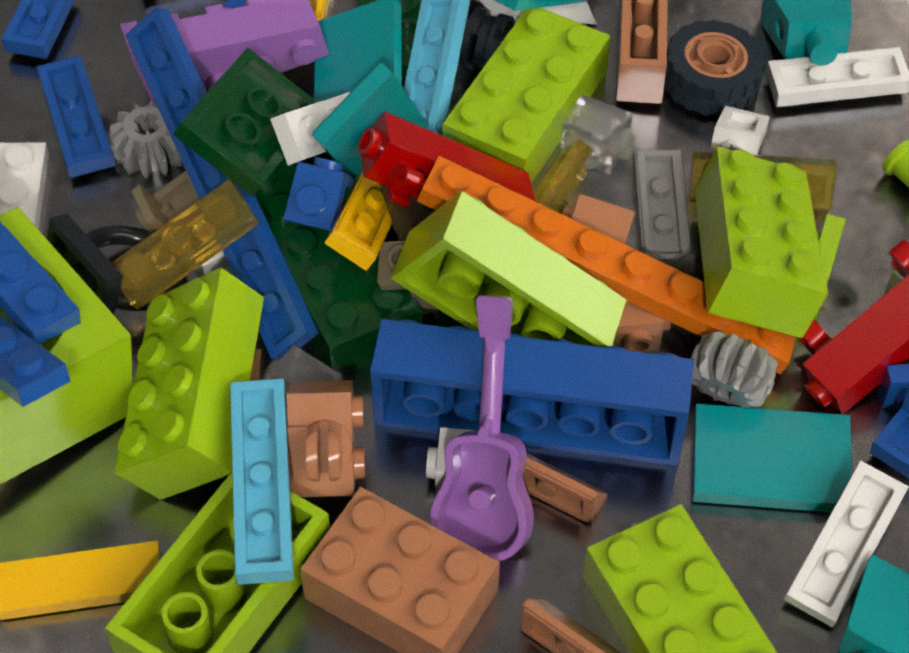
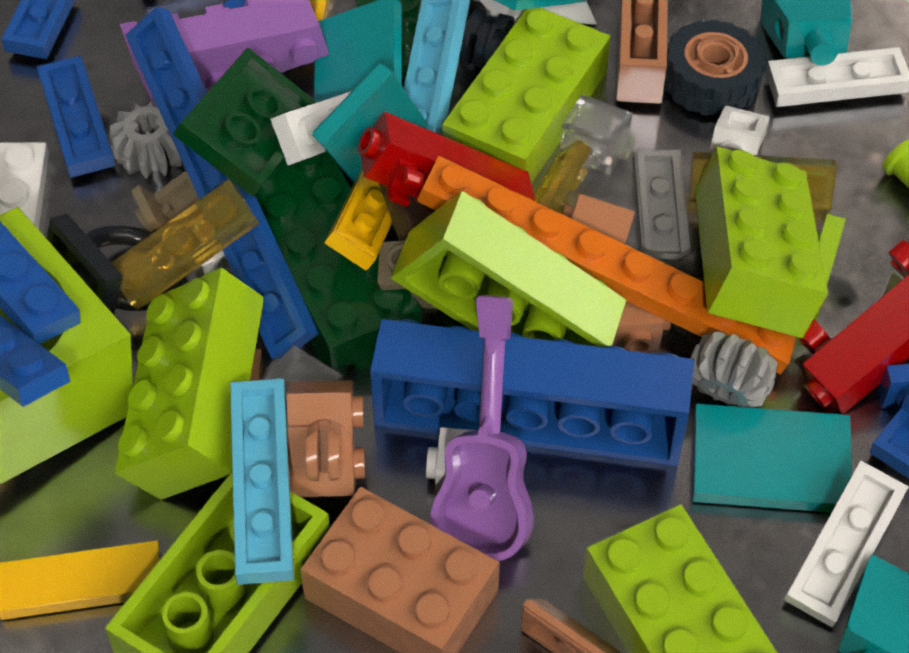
blue bracket [283,157,355,232] -> none
nougat slope [523,453,607,524] -> none

